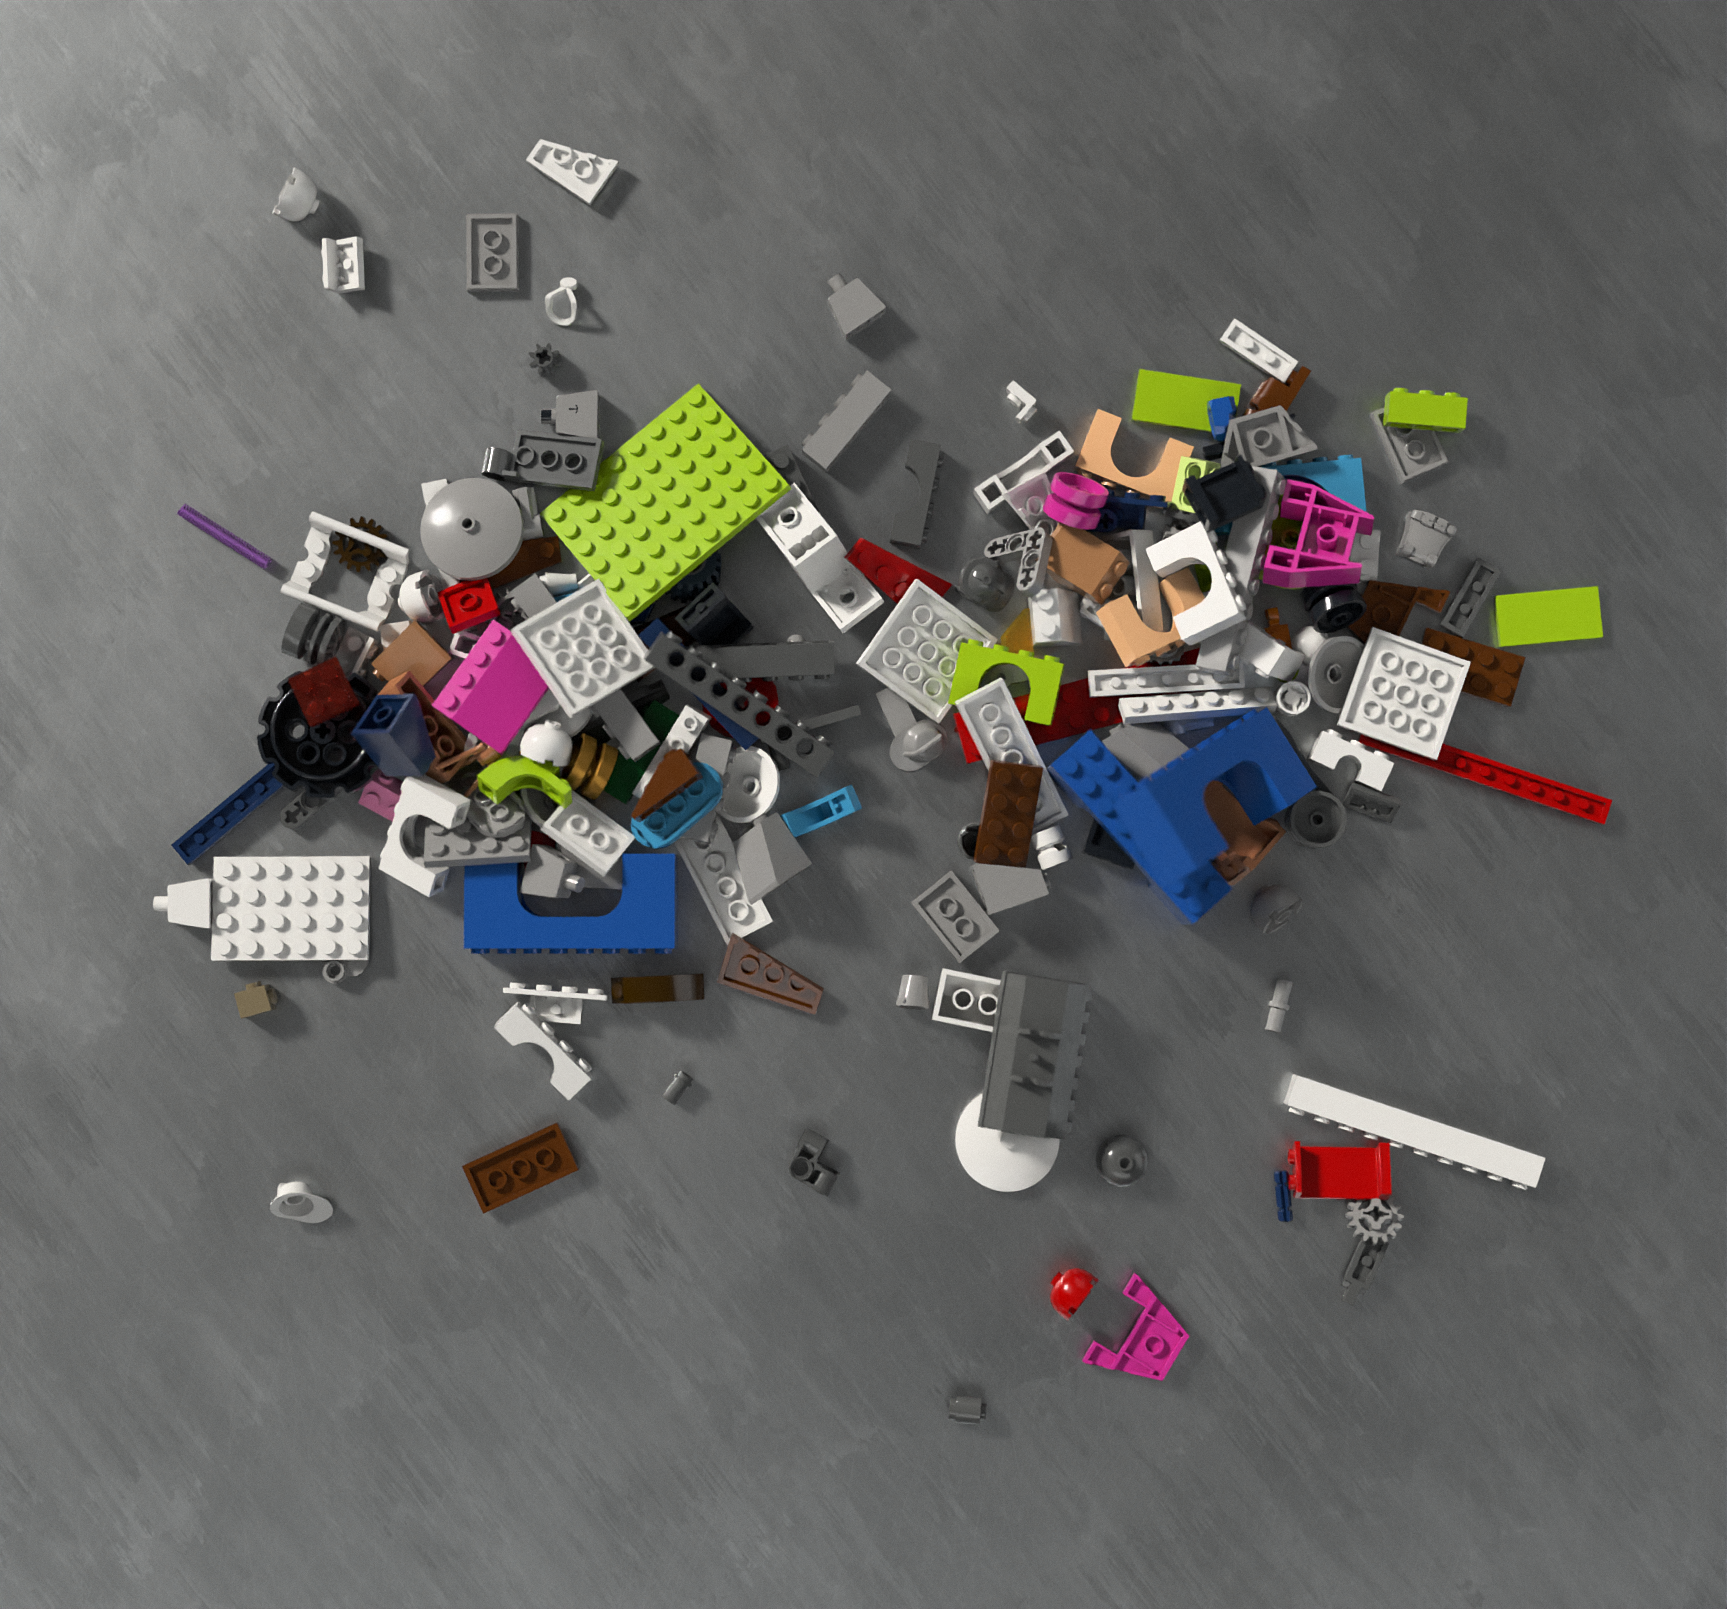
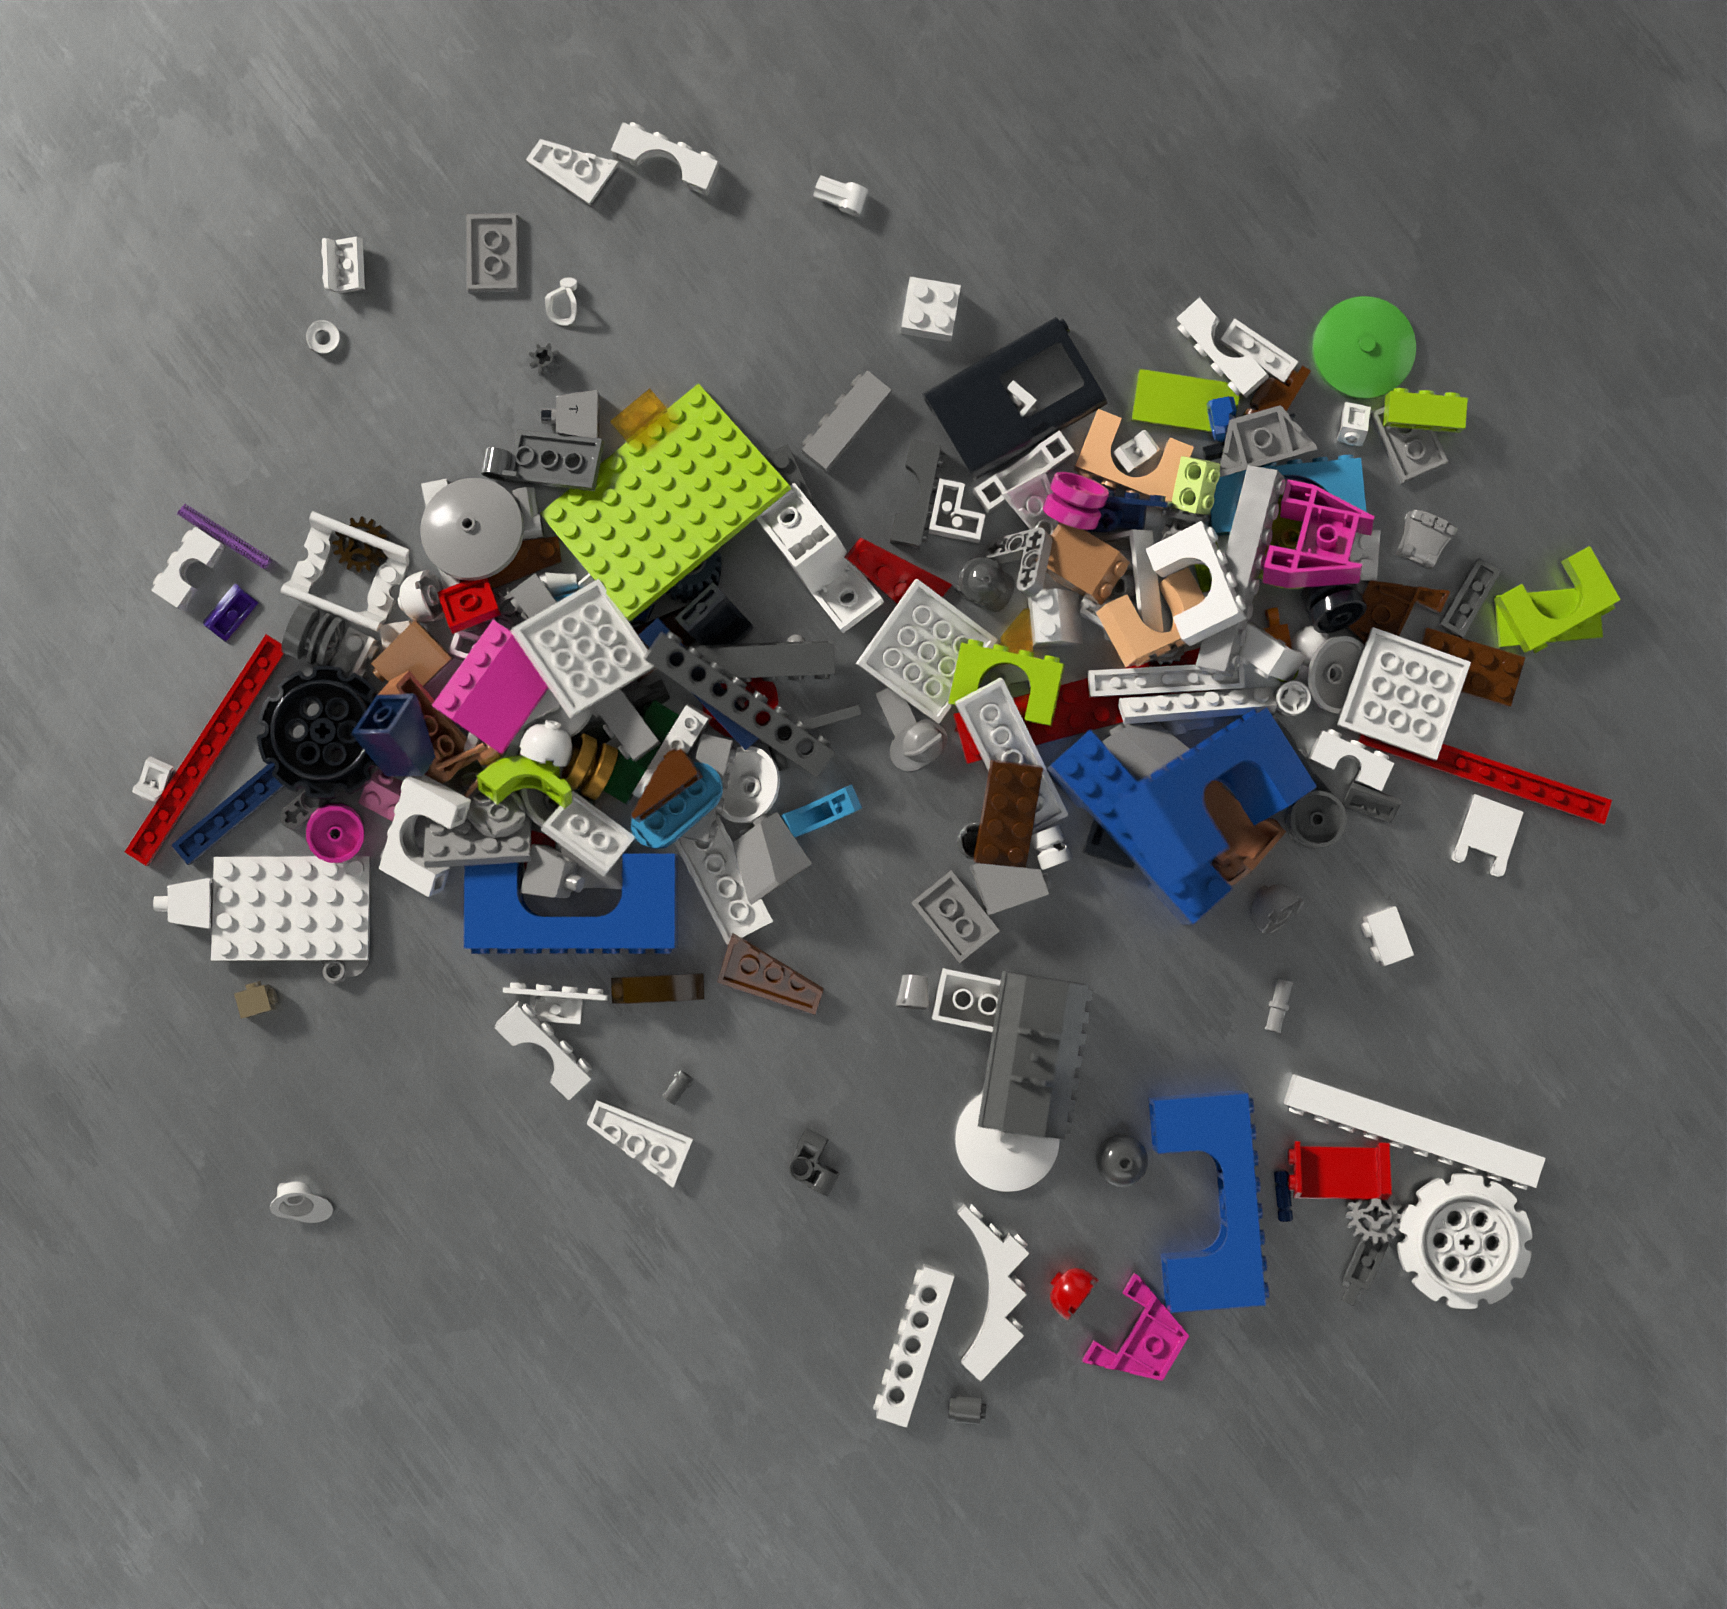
white cylinder [273,168,320,221] -> none
clear red plate [288,656,360,727] -> none
reddish brown plate [462,1122,579,1214] -> none
light grey torso [828,273,886,340] -> none
black panel [1182,454,1266,533] -> none
none -> red plate [124,634,286,866]
none -> white bracket [132,757,173,802]
none -> white arch [151,527,226,611]
none -> dark purple slope [202,584,259,642]
none -> white piece [306,320,340,354]
none -> dark pink wheel [306,802,364,863]
none -> white wing [587,1100,693,1188]
none -> clear yellow brick [610,388,668,444]
none -> white arch [611,122,719,196]
none -> white piece [813,175,868,216]
none -> white brick [873,1264,955,1428]
none -> white brick [901,276,961,342]
none -> black piece [922,317,1107,481]
none -> white brick [928,479,985,544]
none -> white arch [957,1204,1029,1382]
none -> white bracket [1113,430,1159,473]
none -> blue arch [1148,1090,1269,1313]
none -> white arch [1176,297,1270,398]
none -> bright green dish [1312,296,1416,400]
none -> white bracket [1337,402,1371,446]
none -> white brick [1361,906,1414,966]
none -> white piece [1397,1173,1532,1309]
none -> white flag [1451,794,1524,877]
none -> lime arch [1494,546,1621,654]

